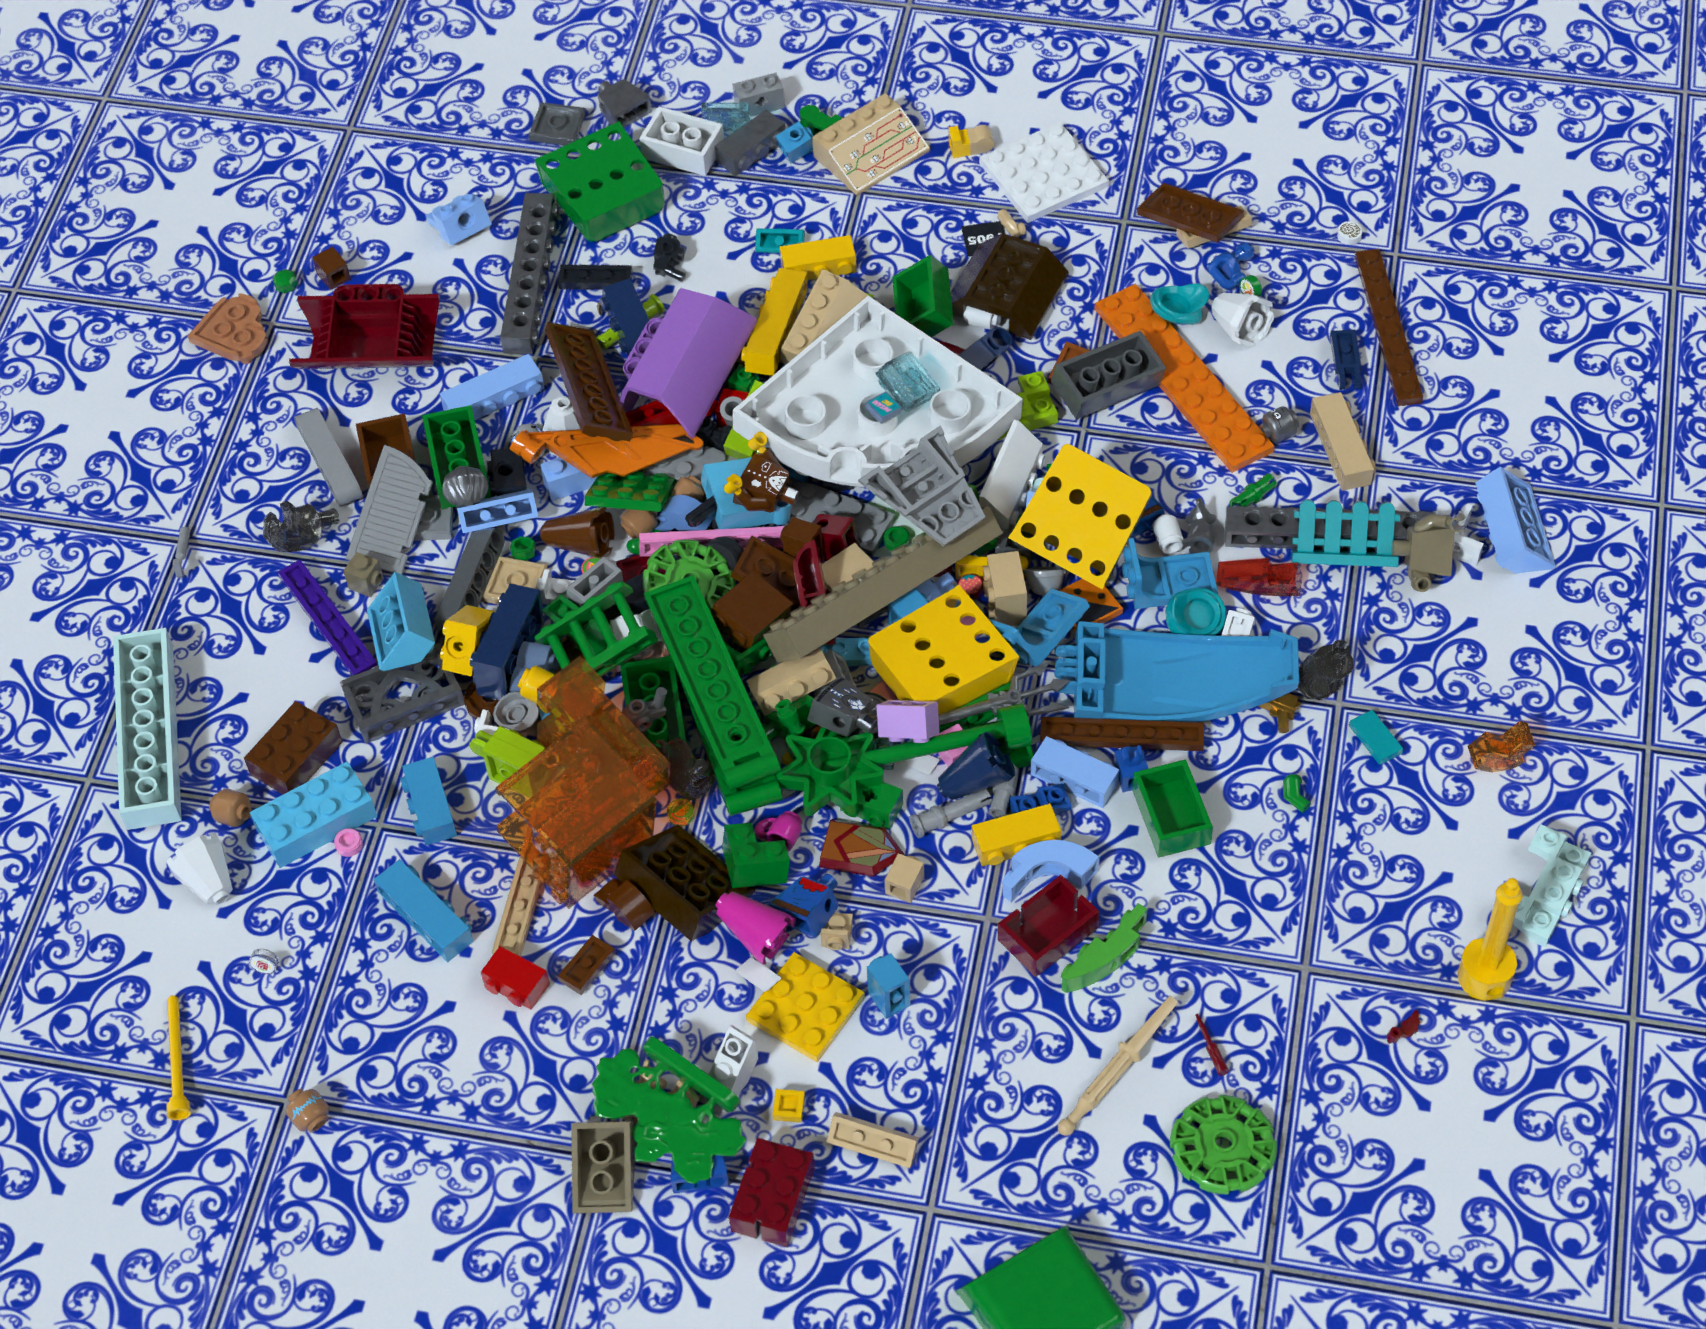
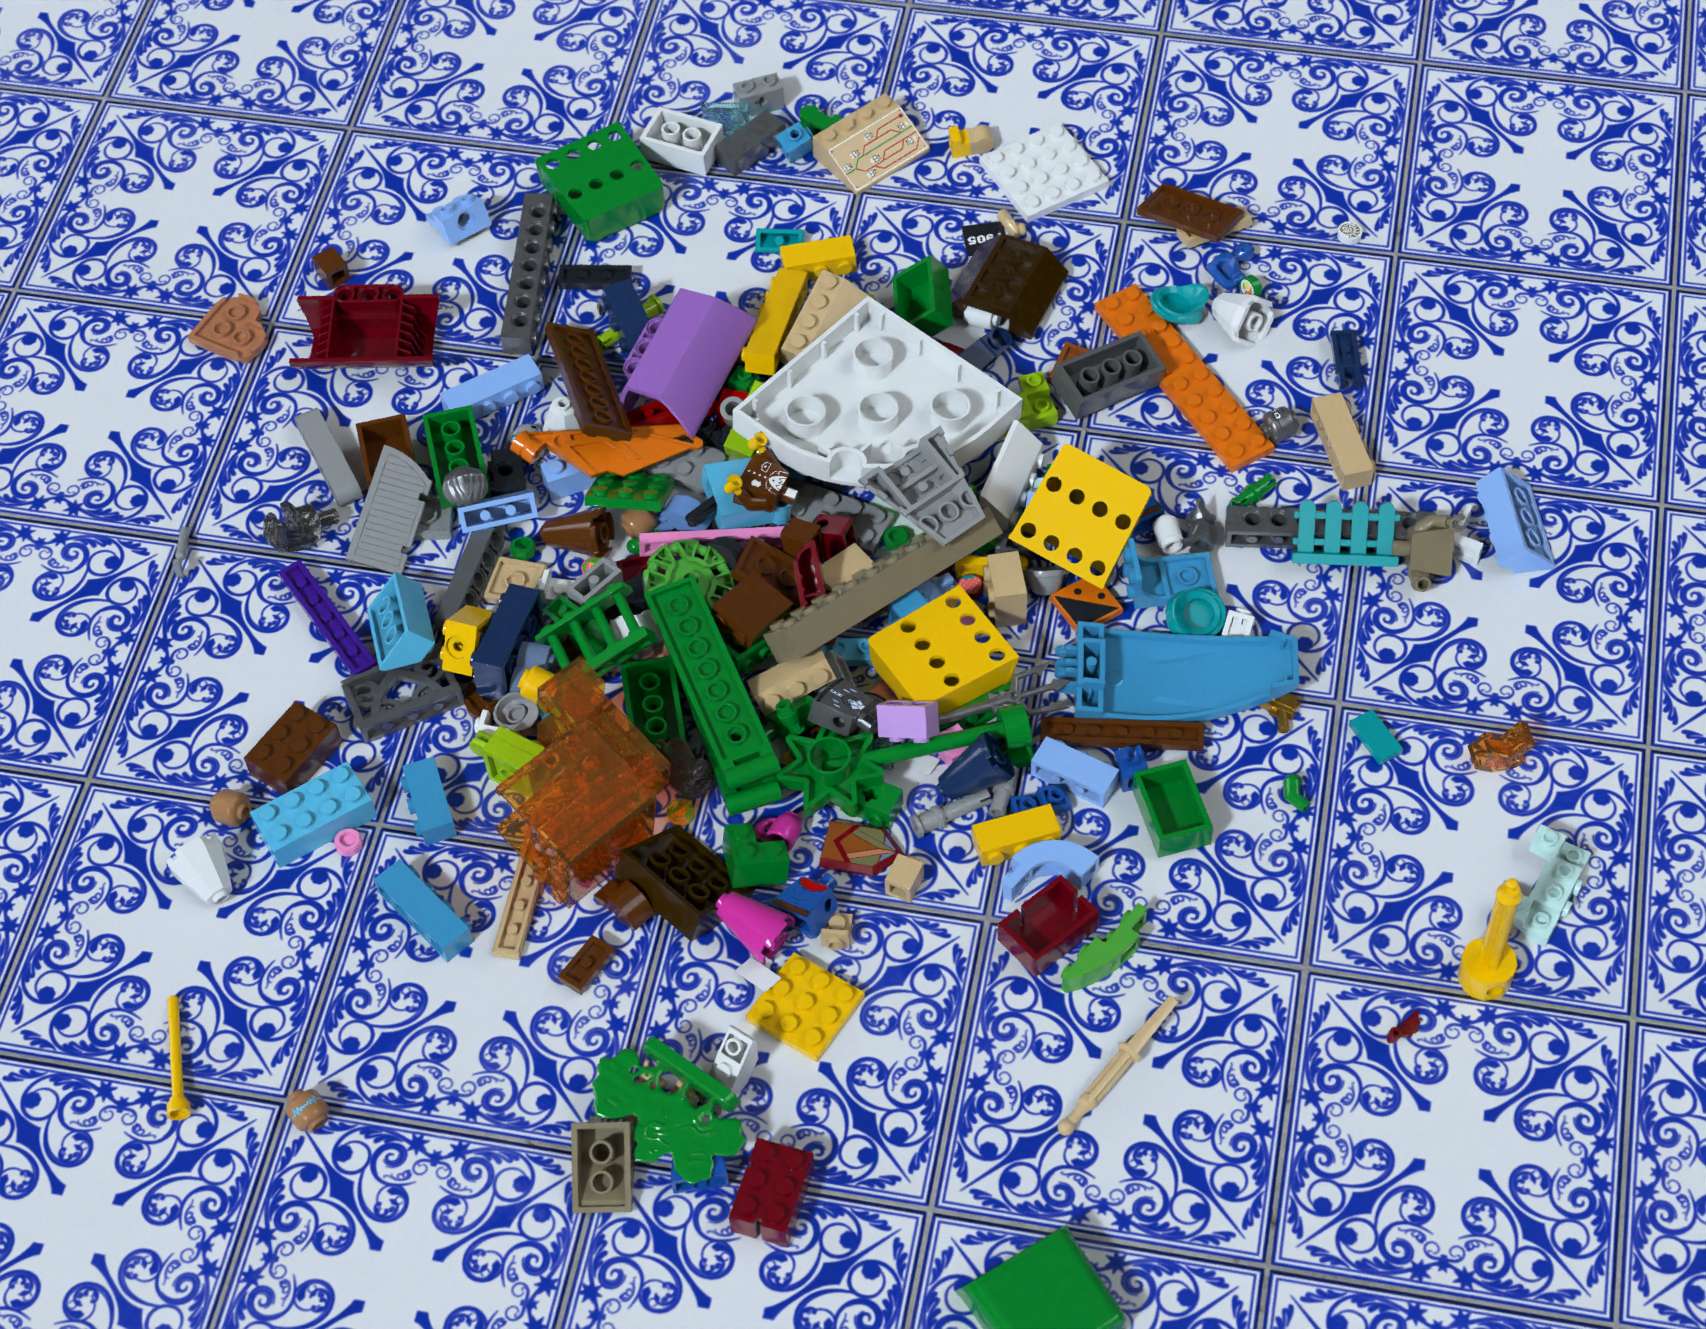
light aqua brick [113,628,182,830] -> none
tile [249,949,279,974] -> none
green tile [272,269,298,293] -> none
dark tan brick [343,552,384,597] -> none
red brick [481,946,550,1010] -> none
dark grey plate [529,102,586,145] -> none
flat silver torso [598,79,652,128] -> none
dark grey piece [618,687,667,734] -> none
black piece [653,234,686,282] -> none
medium nougat head [670,475,707,503] -> none
yellow plate [772,1089,805,1123] -> none
tan plate [827,1112,919,1168] -> none
tile [865,391,902,424] -> none
dark azure brick [866,953,910,1019] -> none
clear light blue brick [875,351,940,412] -> none
dark azure bracket [985,588,1090,666] -> none
bright green plate [1170,1095,1277,1195] -> none
dark red piece [1195,1013,1229,1076] -> none
clear red slope [1216,558,1303,596] -> none
clear smoke piece [1297,640,1354,700] -> none
reddish brown plate [1355,249,1423,406] -> none

